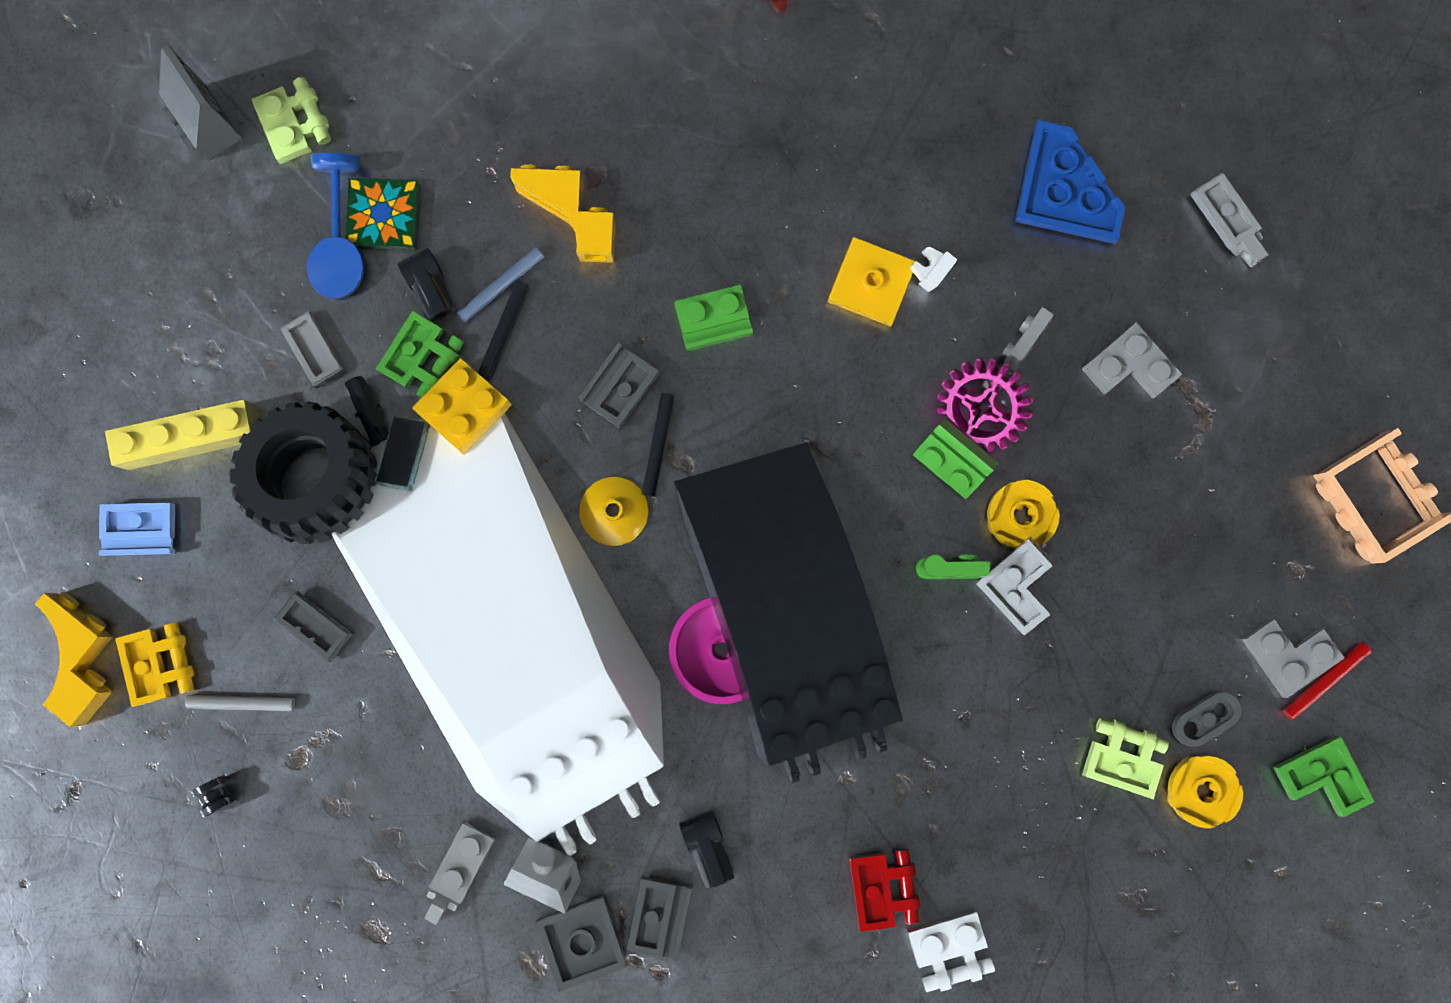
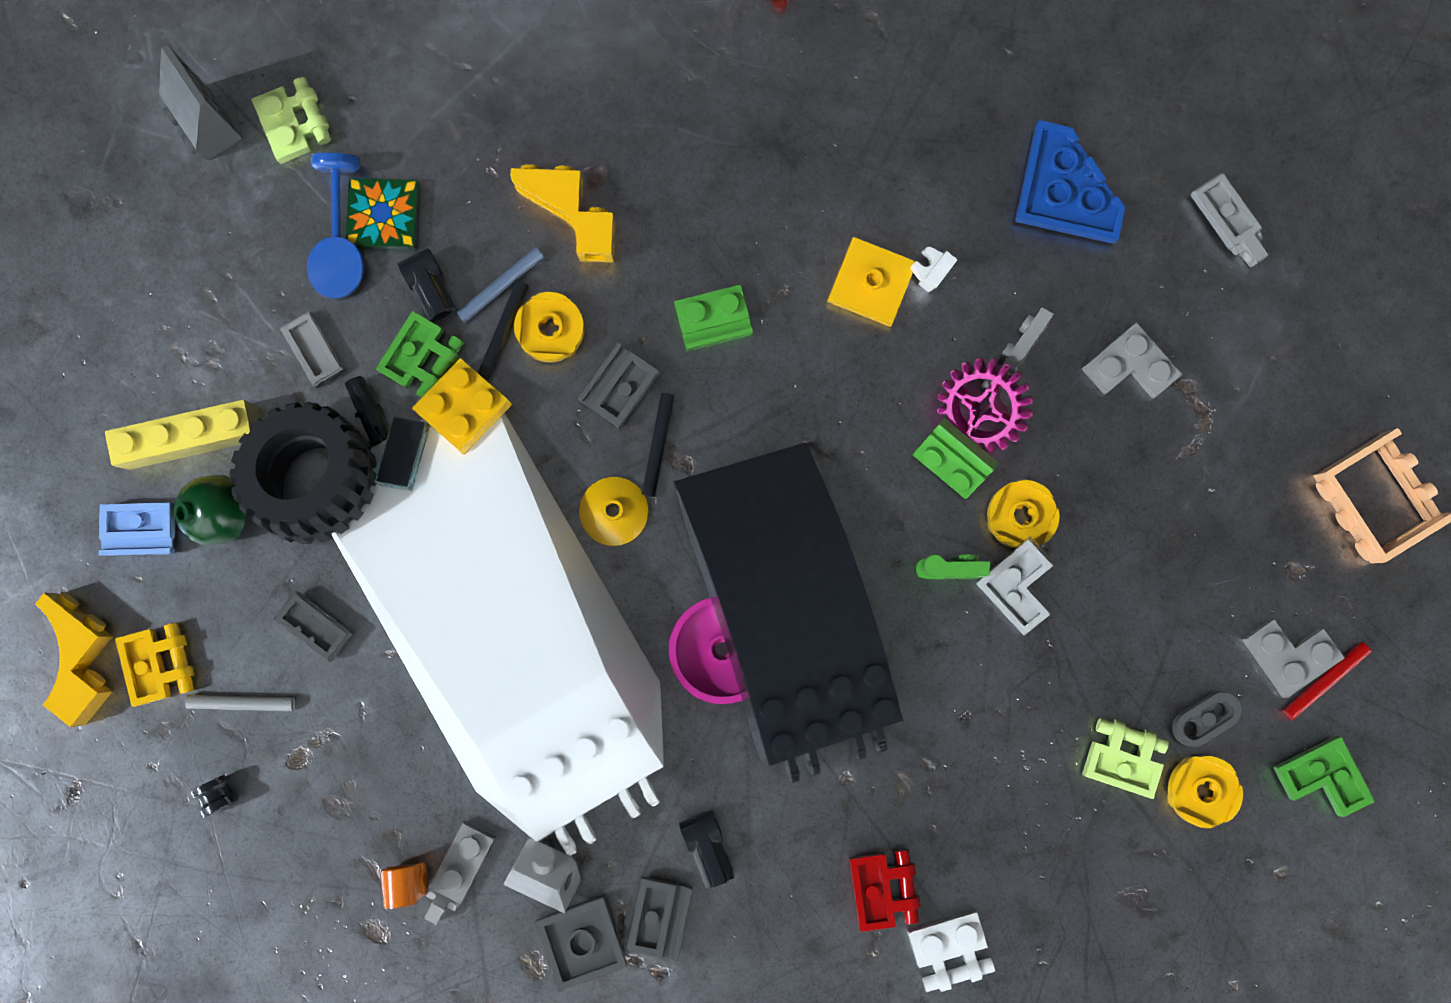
none -> dark green cylinder [174,475,246,545]
none -> orange piece [381,862,429,909]
none -> yellow plate [514,292,585,363]

